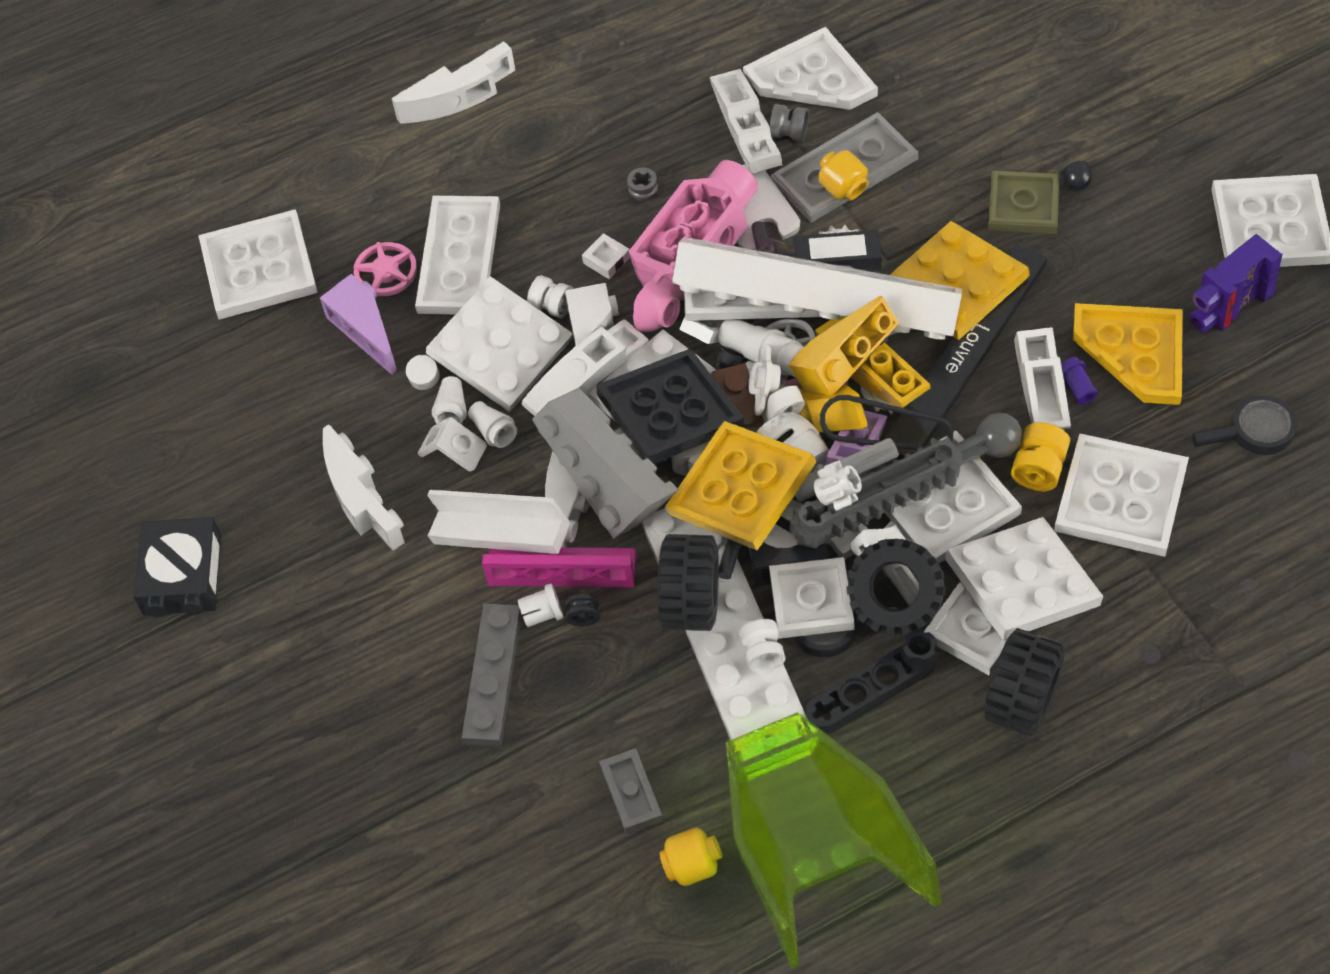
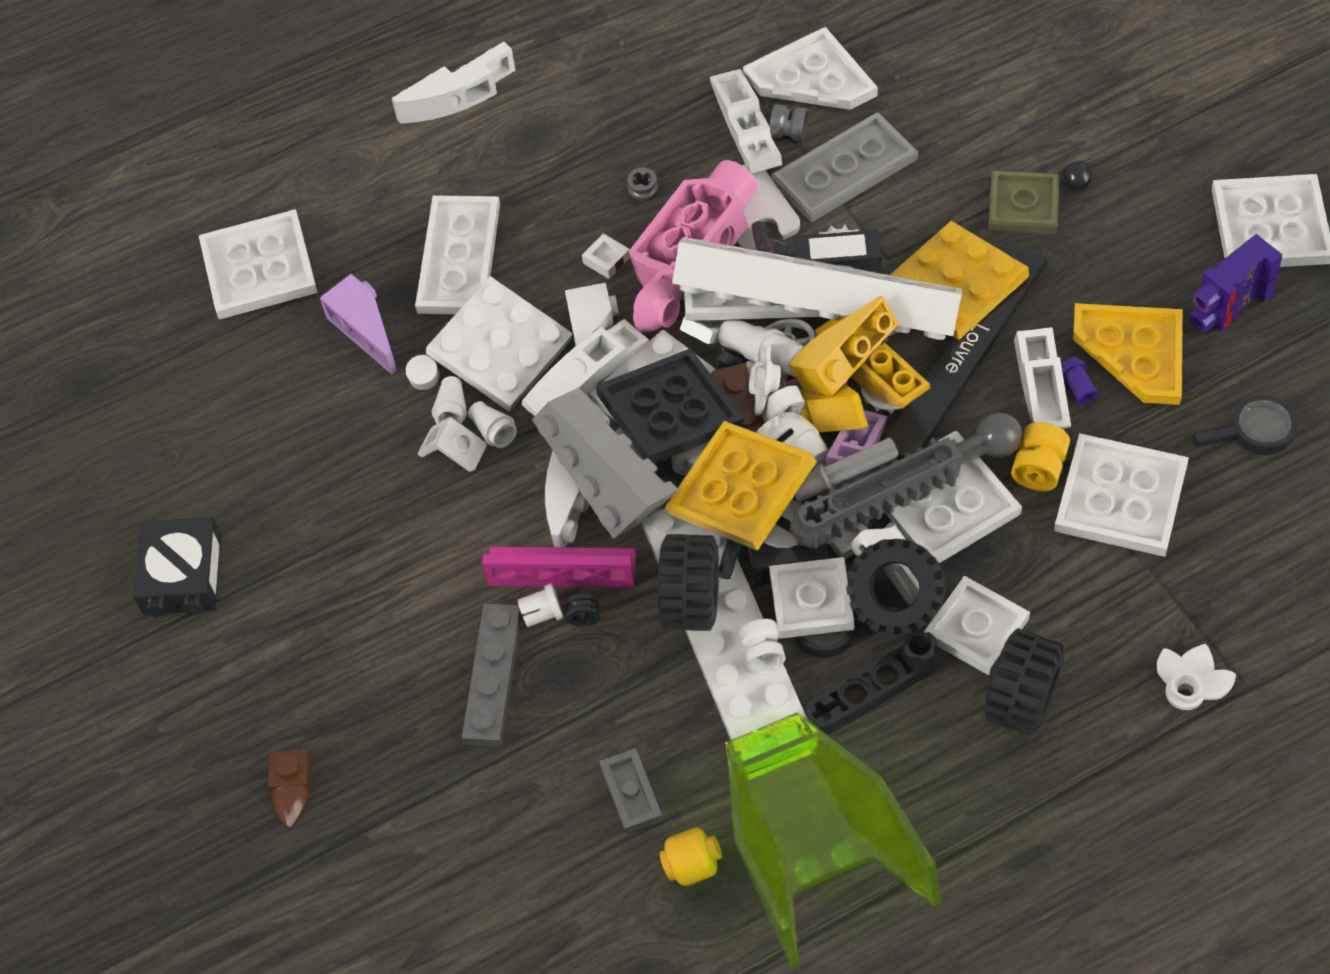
white slope [323,425,405,551] -> none
bright pink wheel [354,242,417,297] -> none
white panel [427,490,571,554] -> none
white wheel [527,275,573,319] -> none
white gear [814,460,862,511] -> none
yellow head [818,150,869,201] -> none
black piece [820,395,953,450] -> none
white plate [945,517,1103,640] -> none
none -> reddish brown plate [268,749,311,828]
none -> white plate [1157,644,1236,710]

